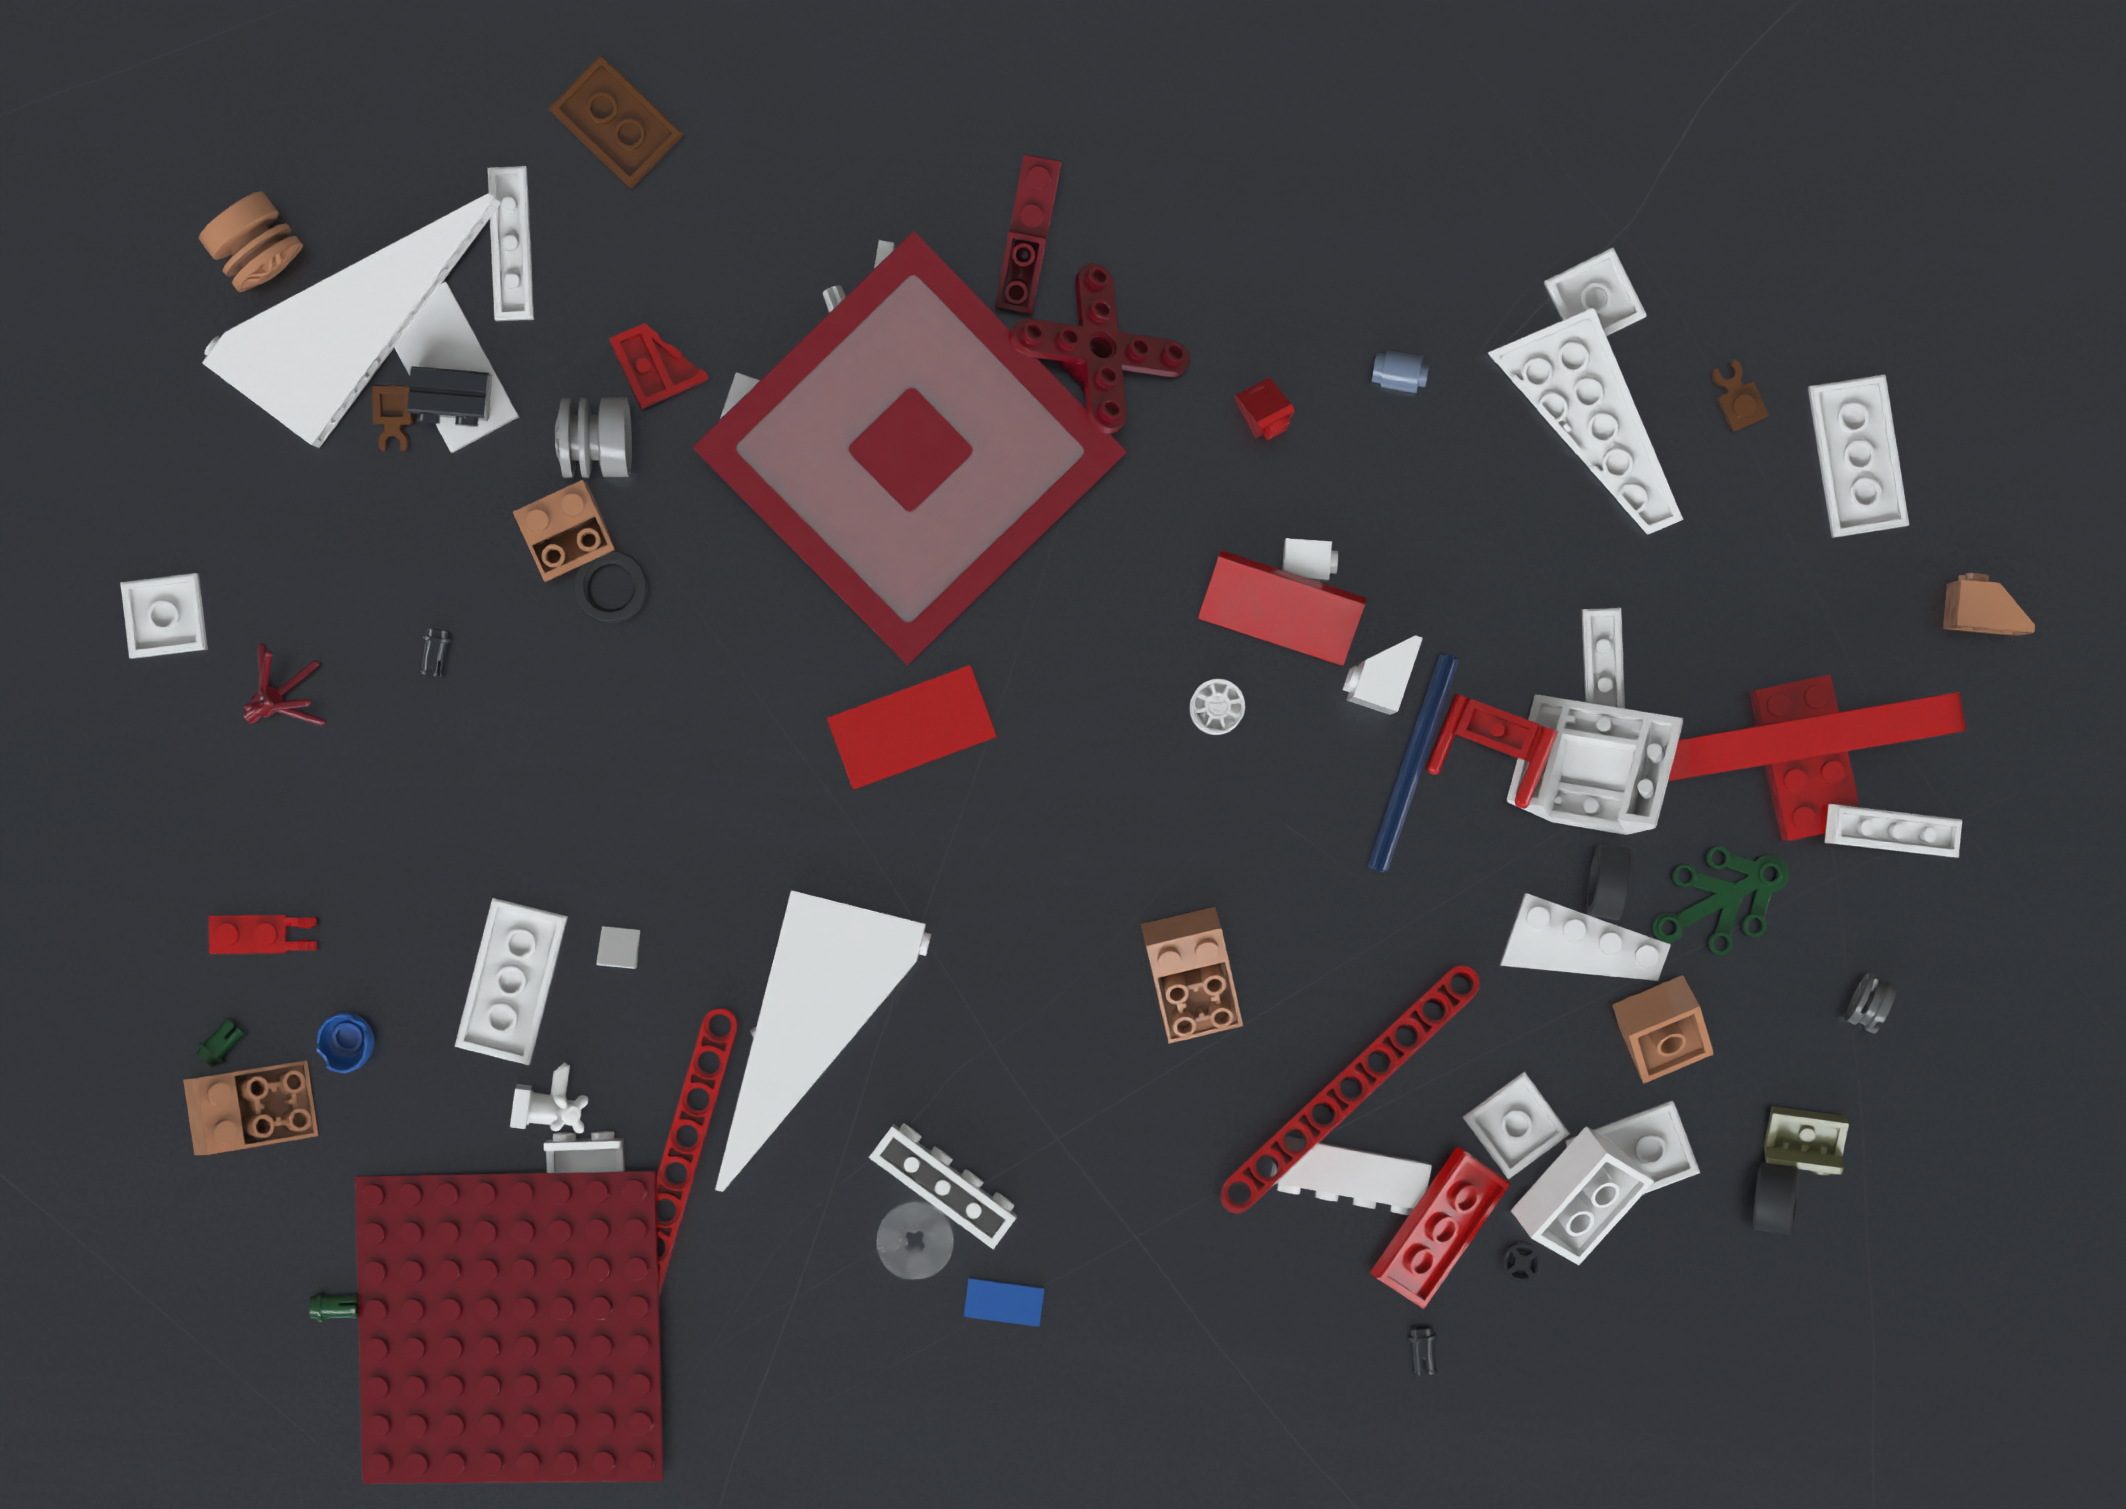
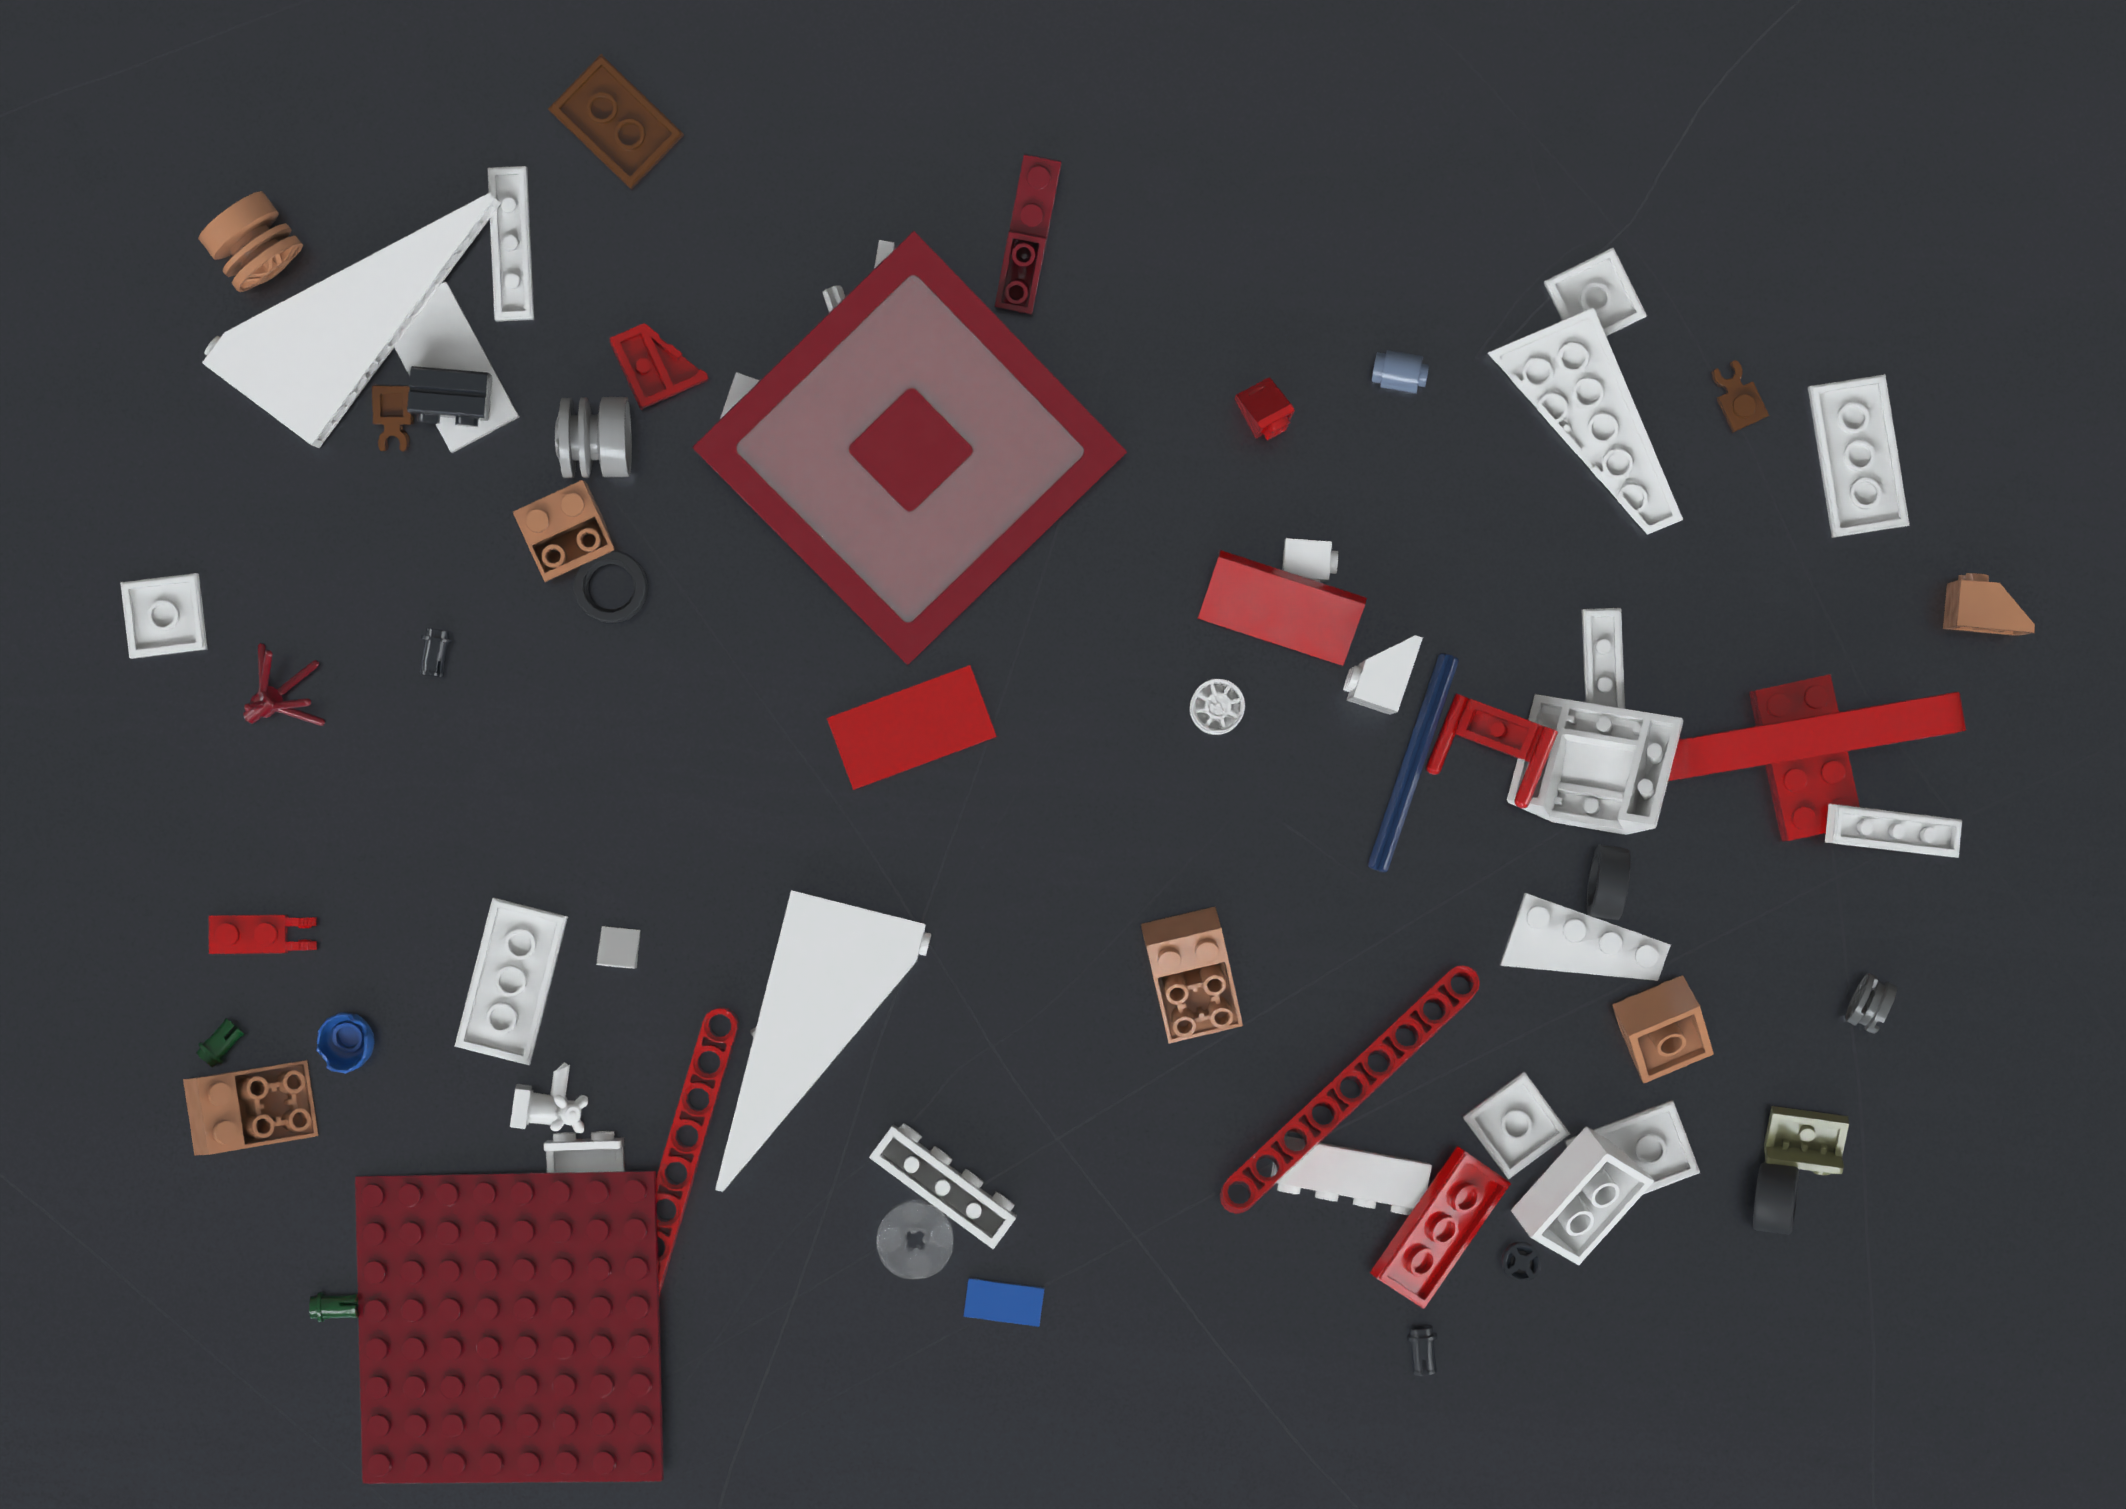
dark red piece [1010,263,1190,434] -> none
dark green plant [1651,846,1789,955] -> none

